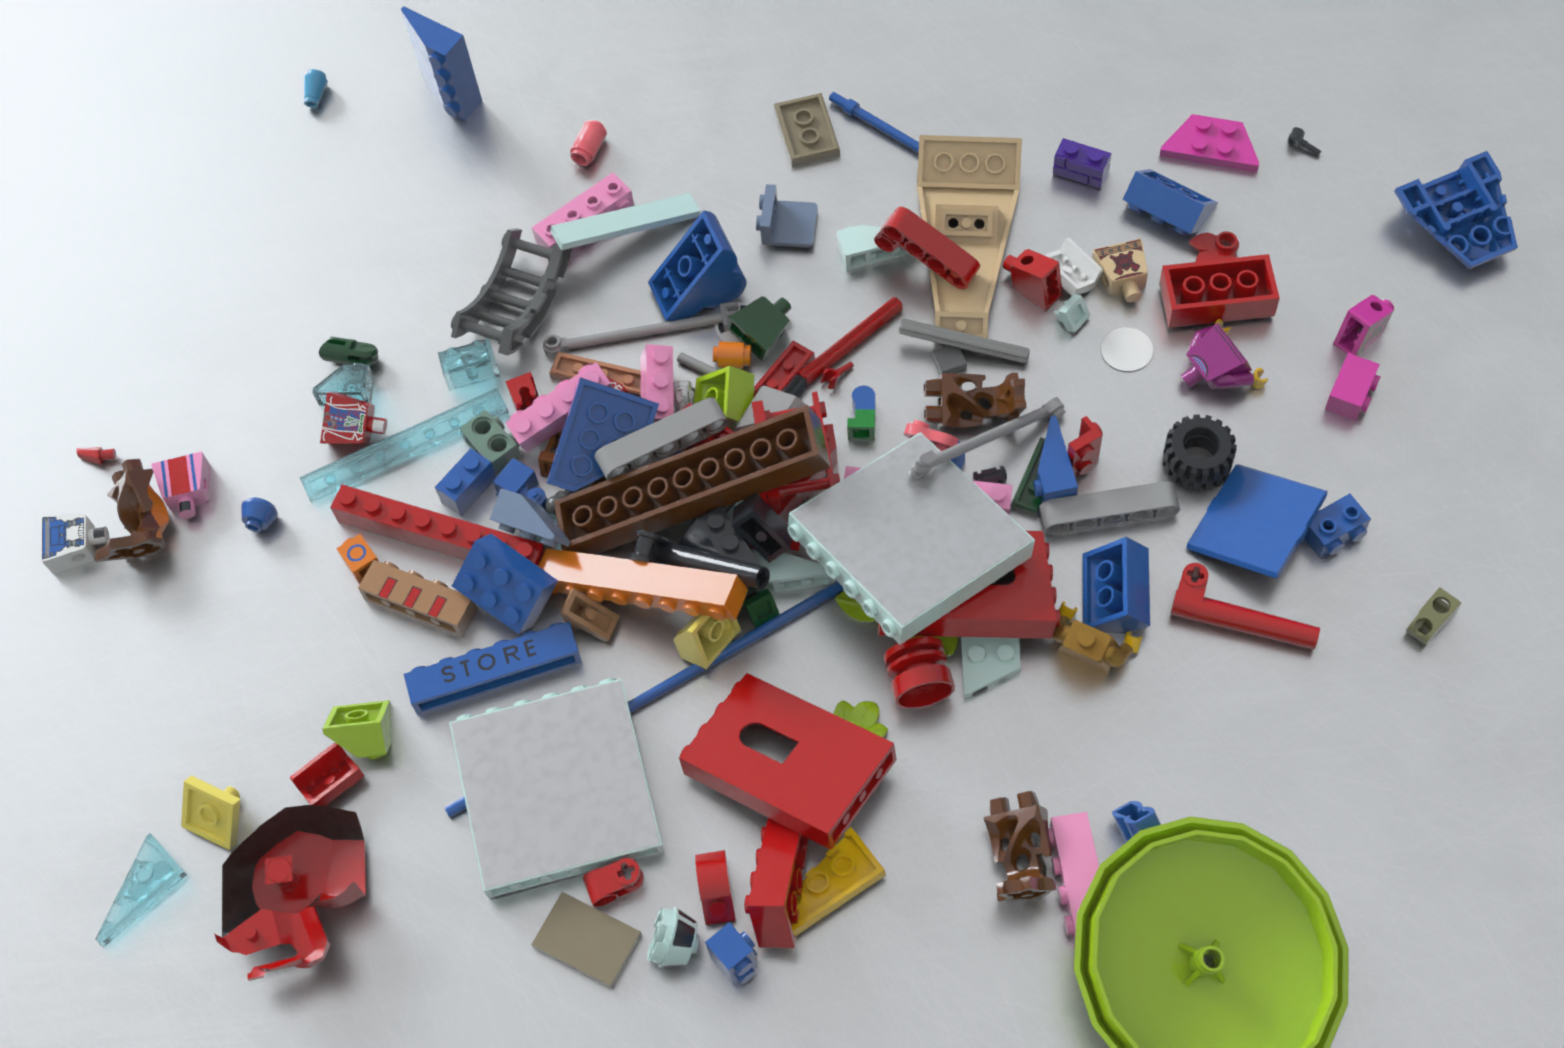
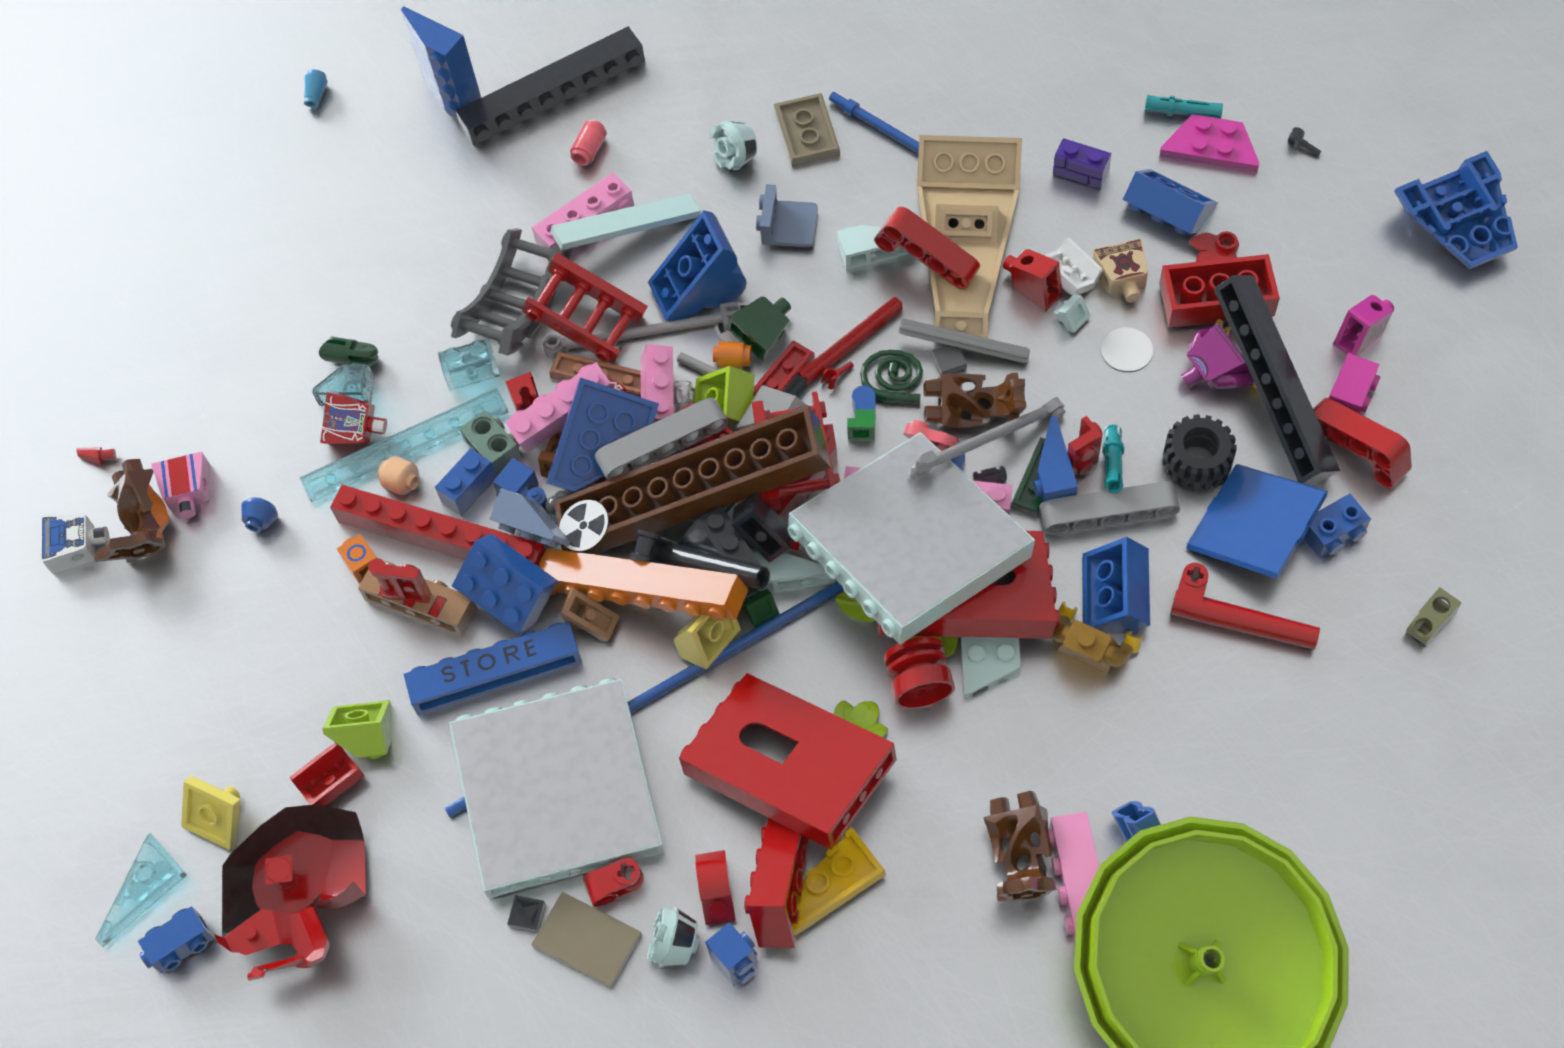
none -> blue brick [138,906,215,974]
none -> red plate [368,558,431,603]
none -> light nougat head [378,456,420,495]
none -> black brick [455,26,645,146]
none -> black tile [507,895,546,933]
none -> red fence [522,252,648,364]
none -> white sticker [559,500,608,551]
none -> light aqua cone [710,121,757,170]
none -> dark green piece [860,350,923,404]
none -> teal pin [1102,424,1125,493]
none -> teal pin [1145,95,1223,119]
none -> black brick [1214,275,1340,484]
none -> red beam [1313,398,1412,488]

